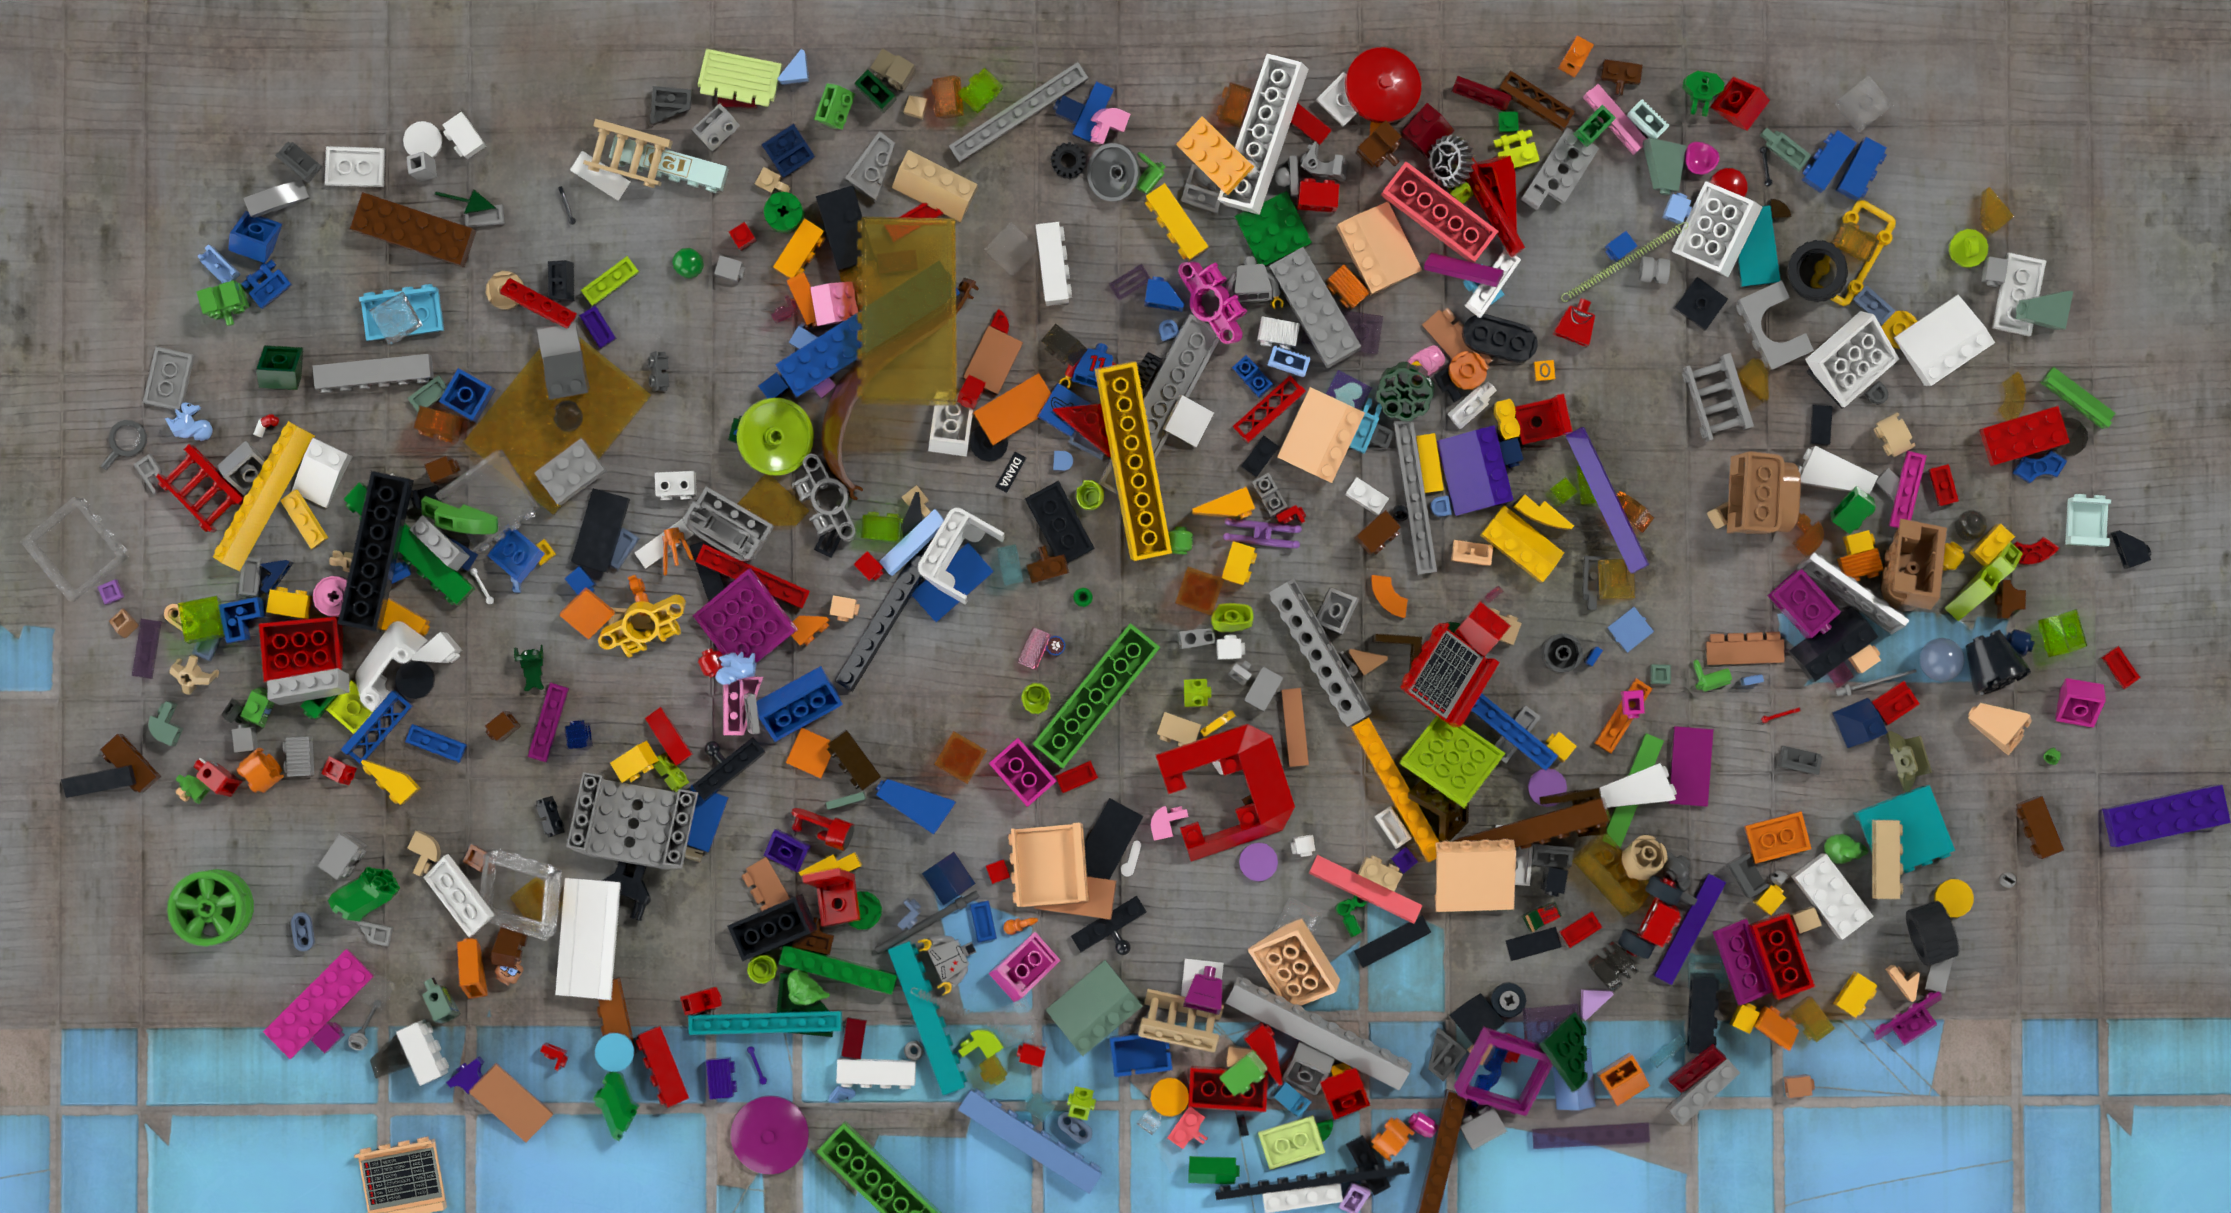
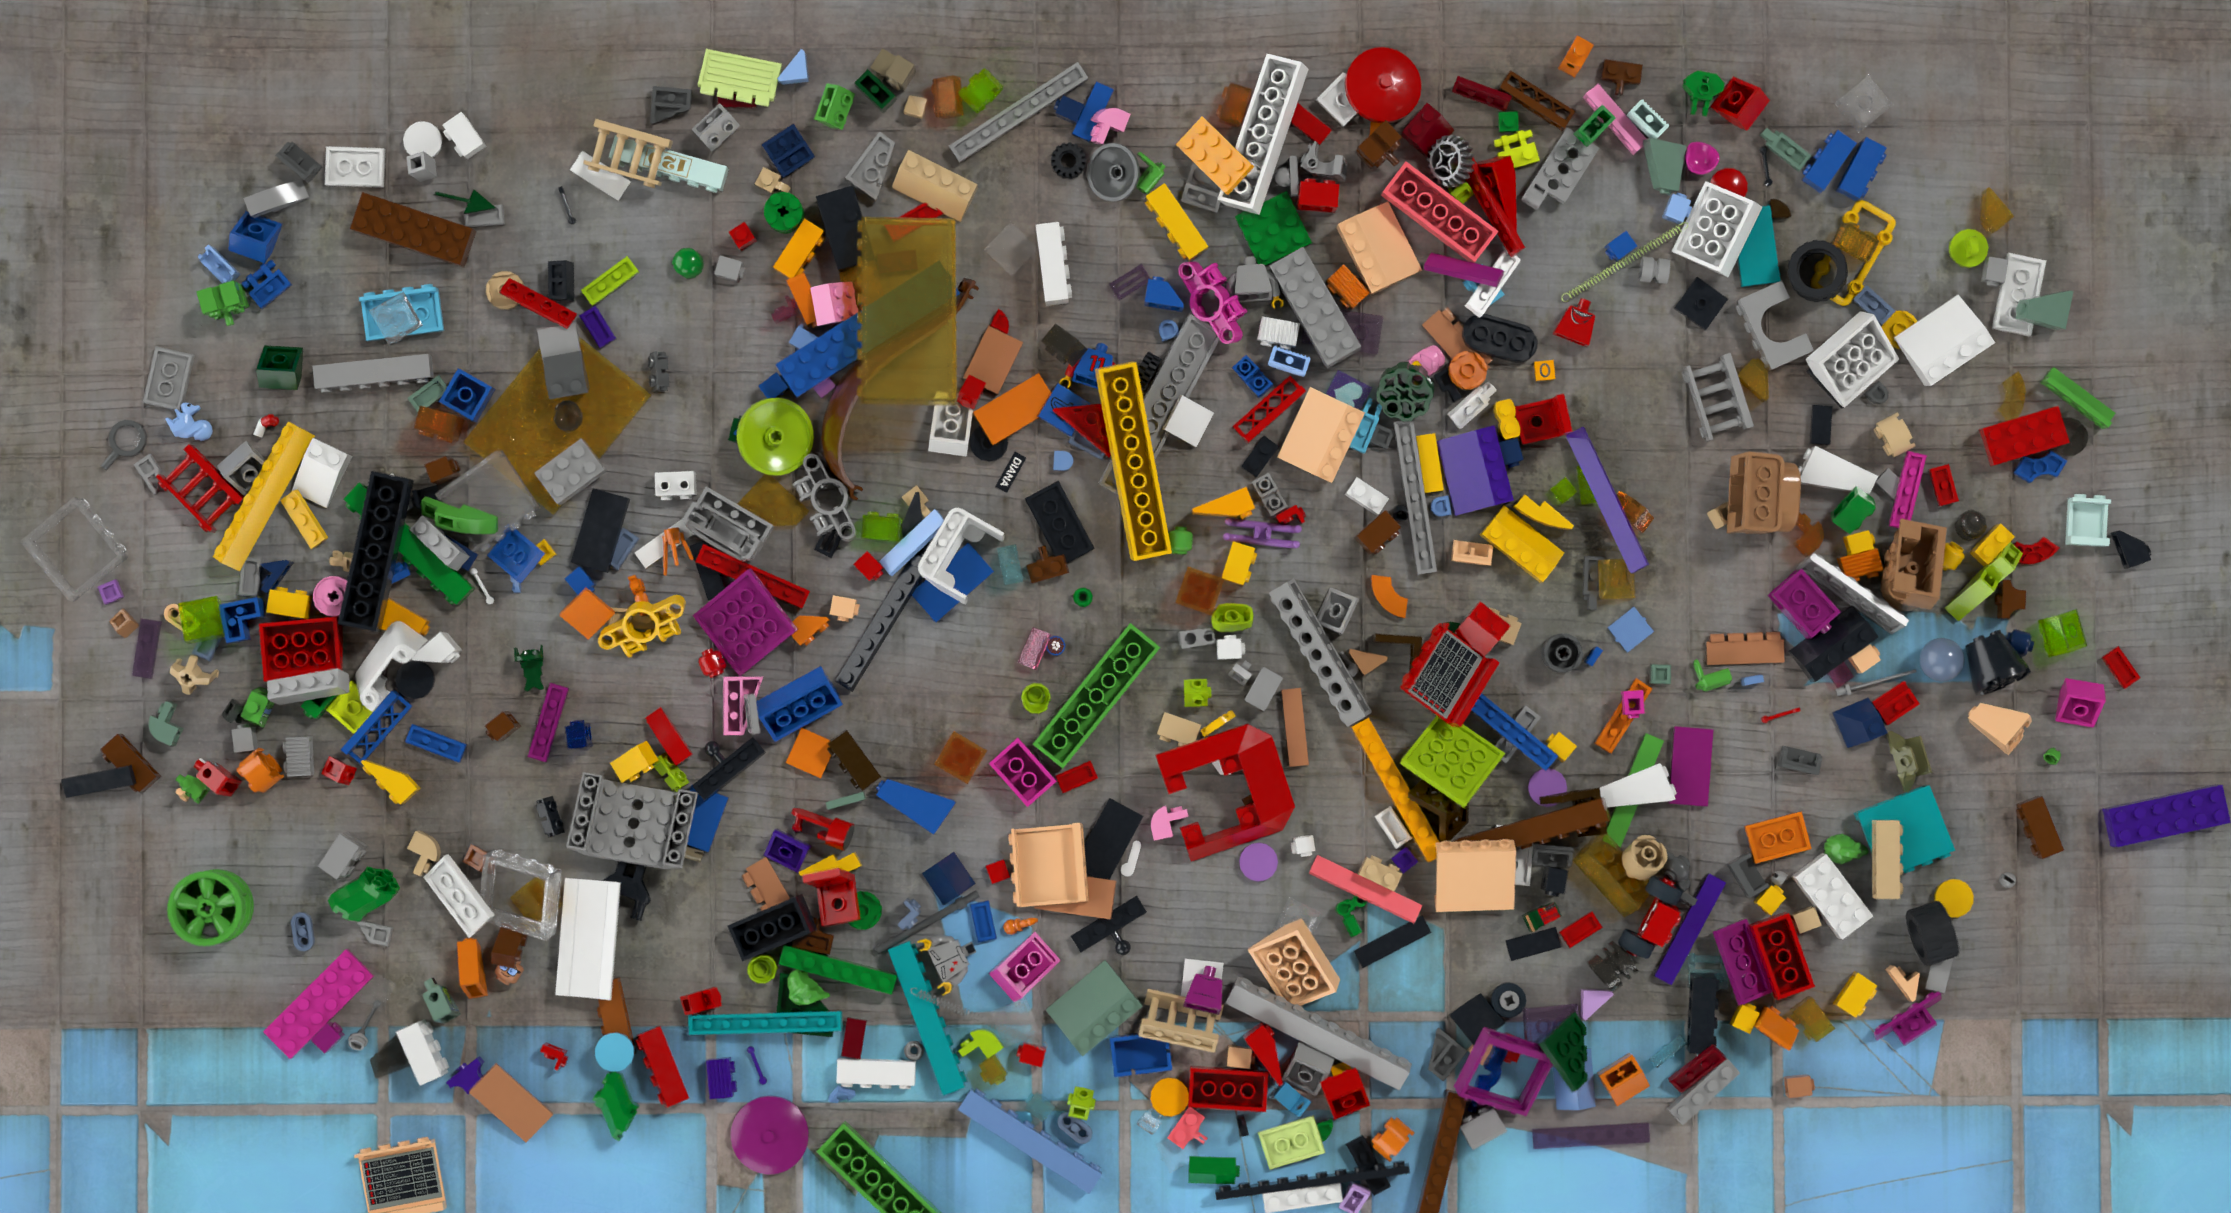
light blue animal [716,652,756,685] -> none
lime hair [1076,480,1105,510] -> none
bright green brick [1219,1050,1268,1096] -> none
dark pink brick [1408,1111,1438,1139] -> none
clear pink tile [1485,586,1504,603] -> none

